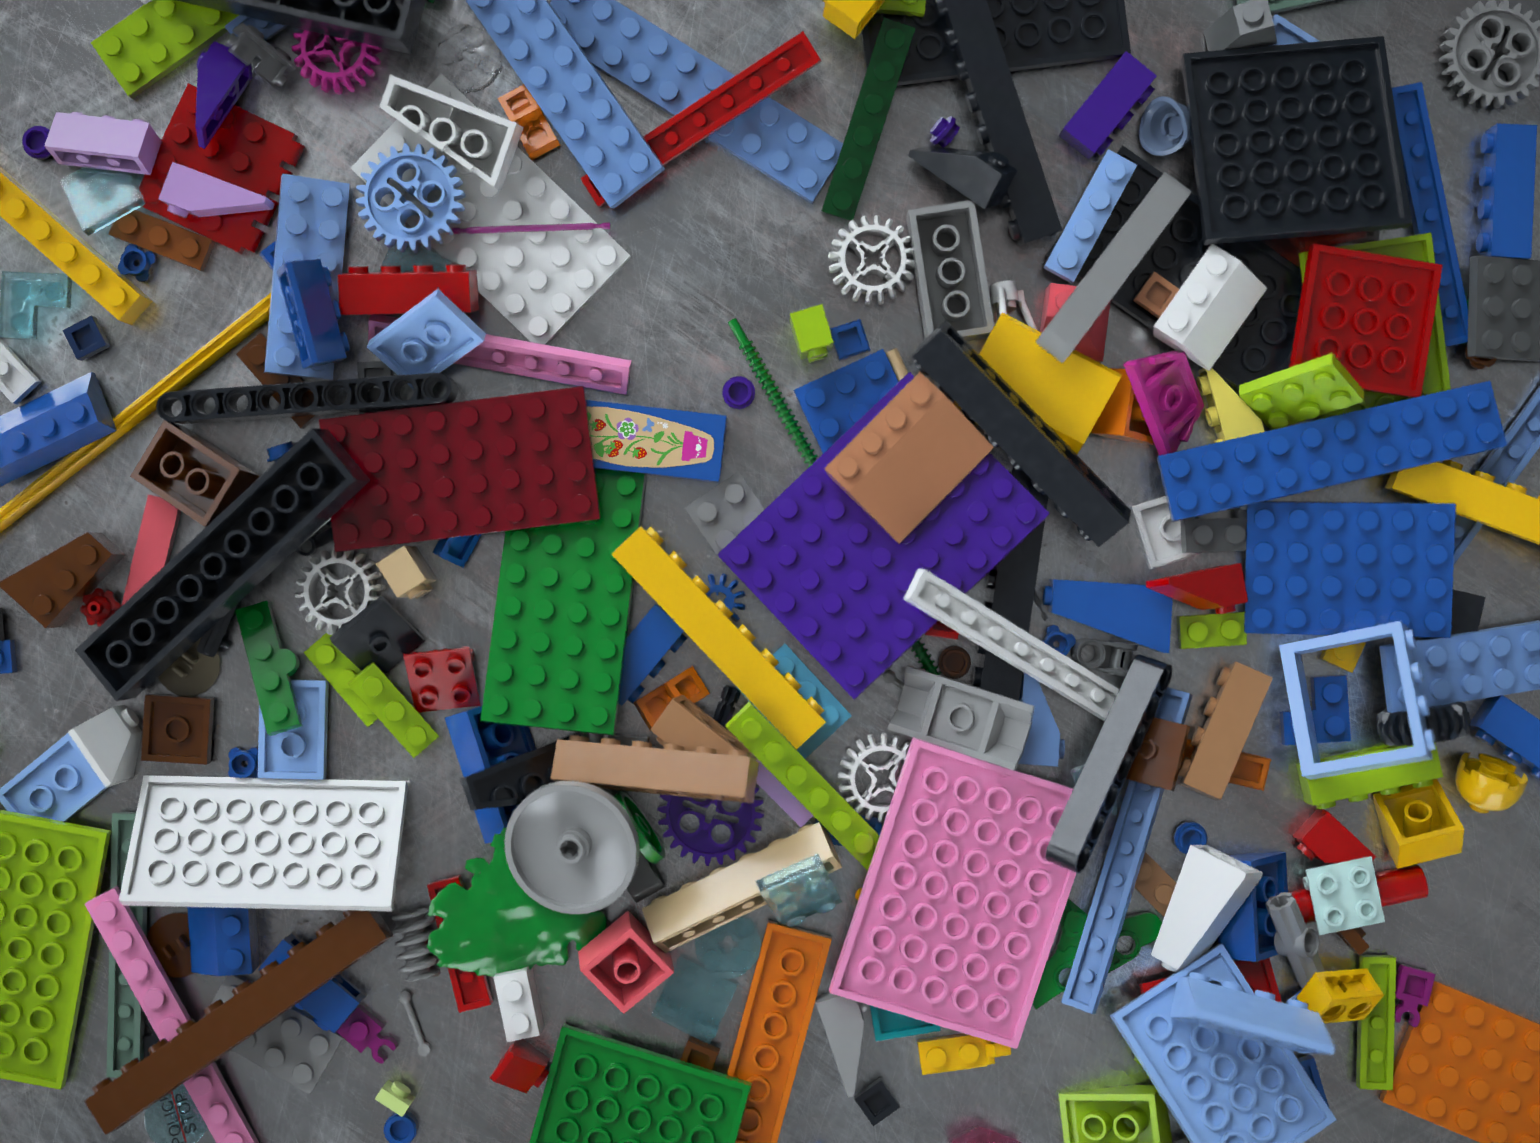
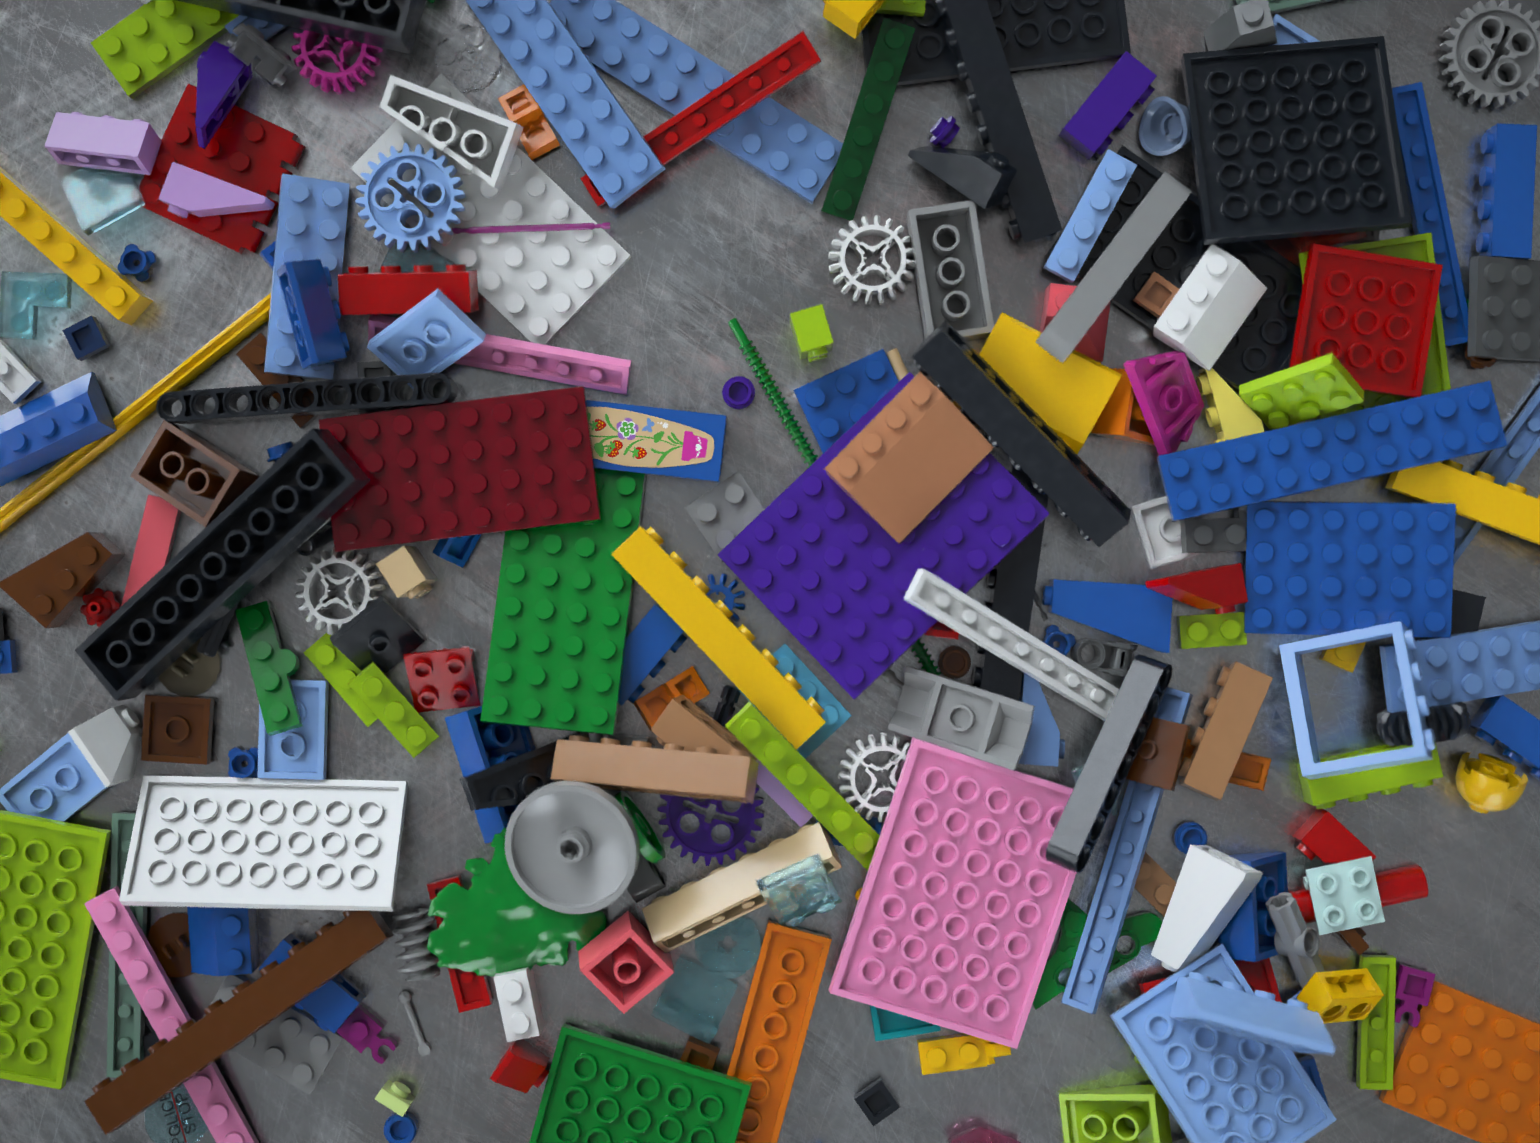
dark purple plate [22,126,51,159] -> none
dark orange plate [109,204,215,272] -> none
light grey slope [816,992,868,1098] -> none
blue tile [830,319,871,361] -> none
white plant [990,280,1037,330] -> none
blue plate [1280,675,1351,745] -> none
yellow slope [1373,779,1465,869] -> none

